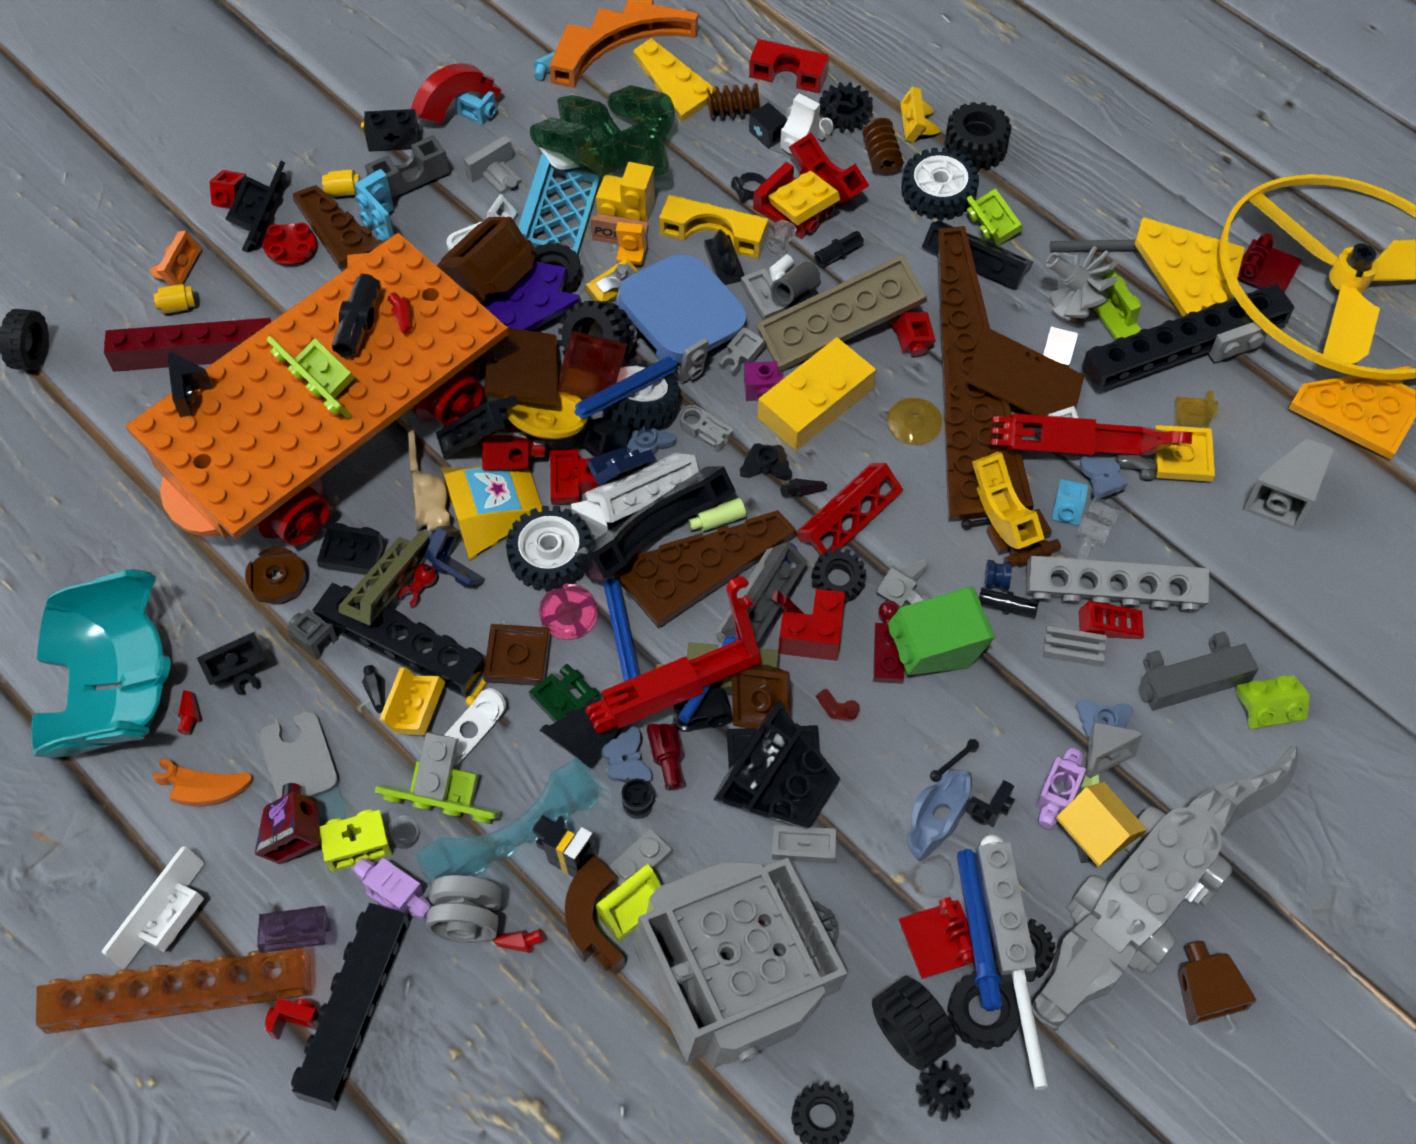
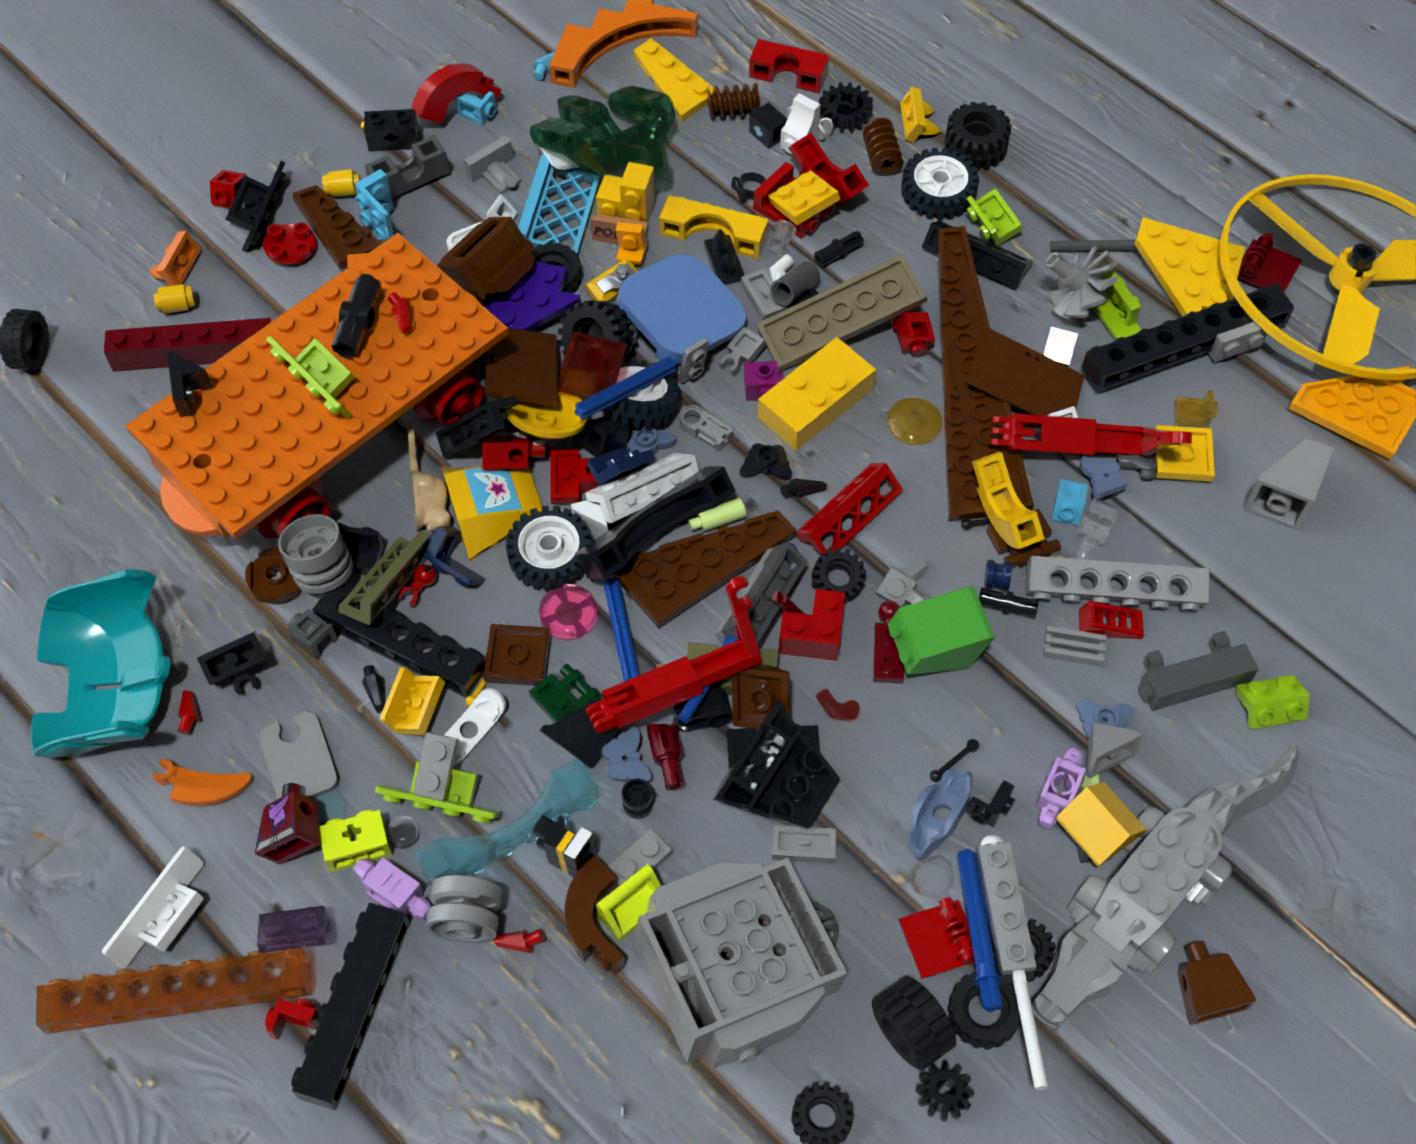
none -> light grey wheel [278,514,354,594]

